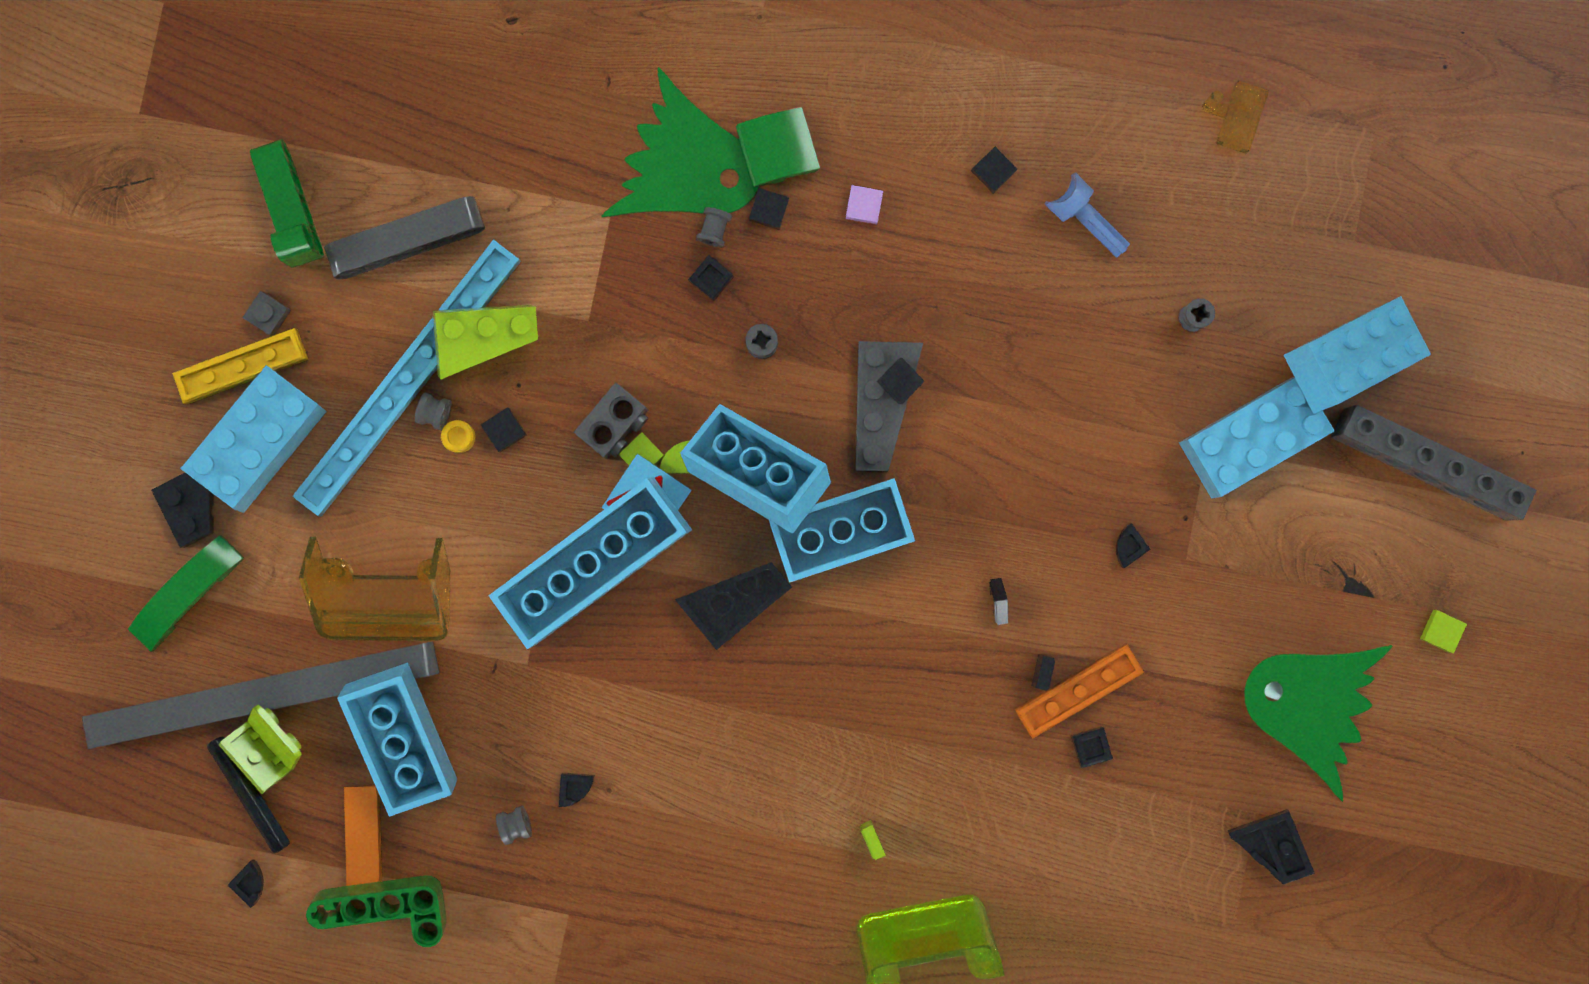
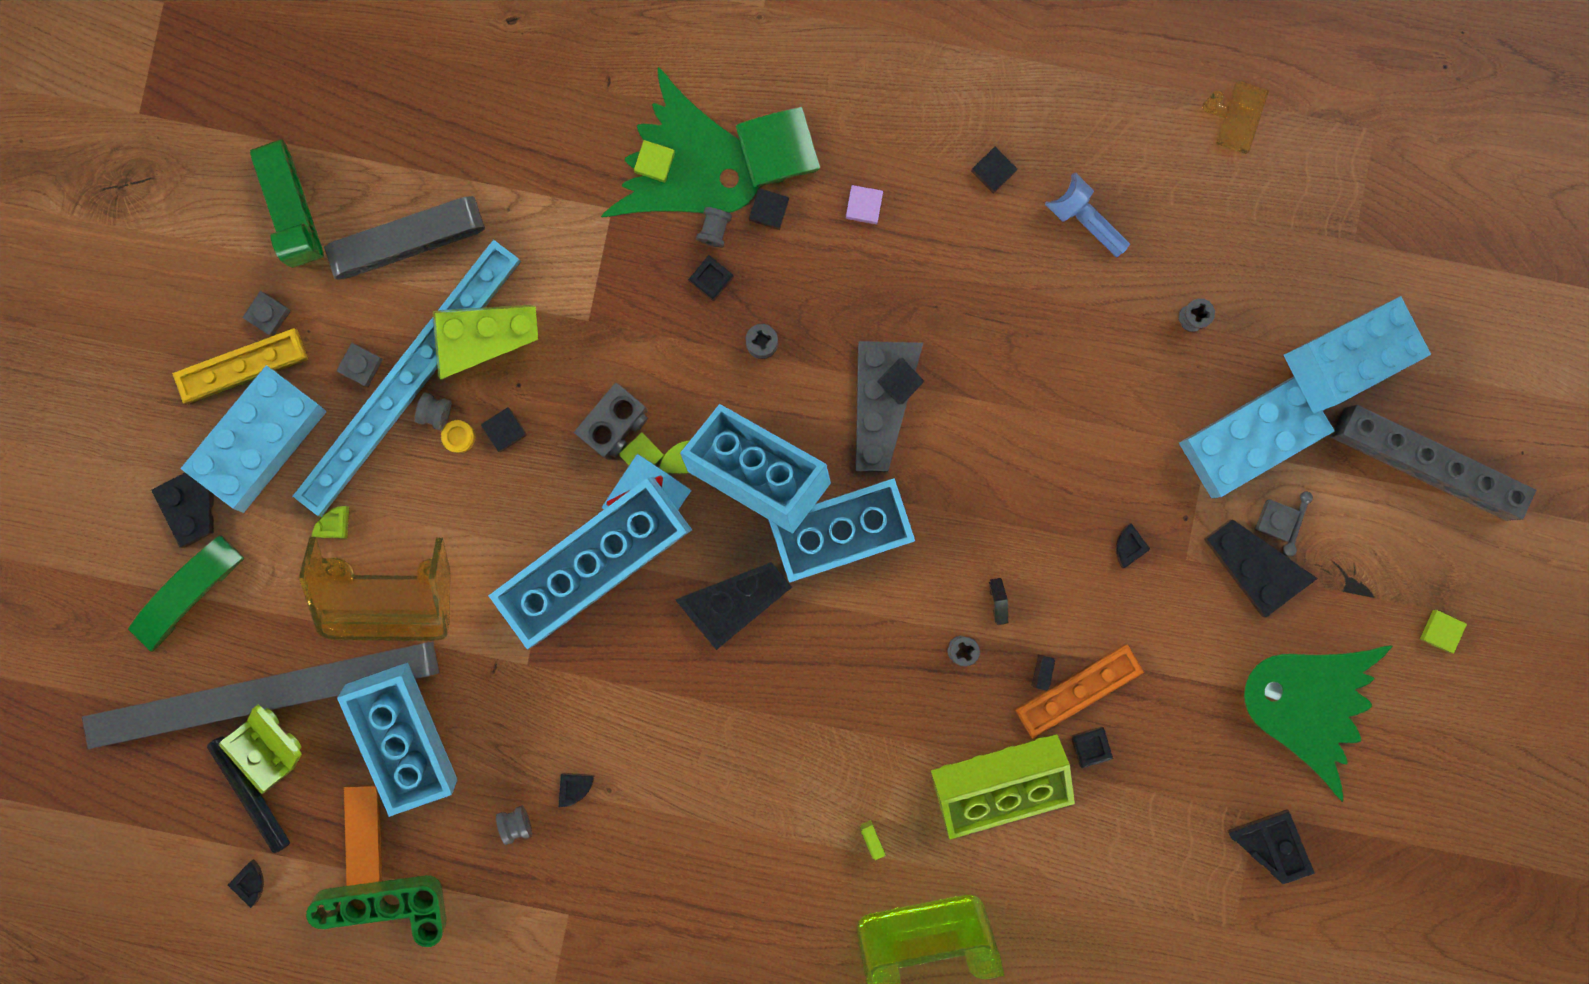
none -> lime tile [312,506,349,539]
none -> dark grey plate [337,343,383,387]
none -> lime tile [634,140,675,183]
none -> lime slope [931,734,1075,840]
none -> dark grey bush [947,636,980,667]
none -> black wing [1204,520,1318,617]
none -> dark grey plate [1255,499,1300,542]
none -> dark grey hinge [1282,491,1313,556]

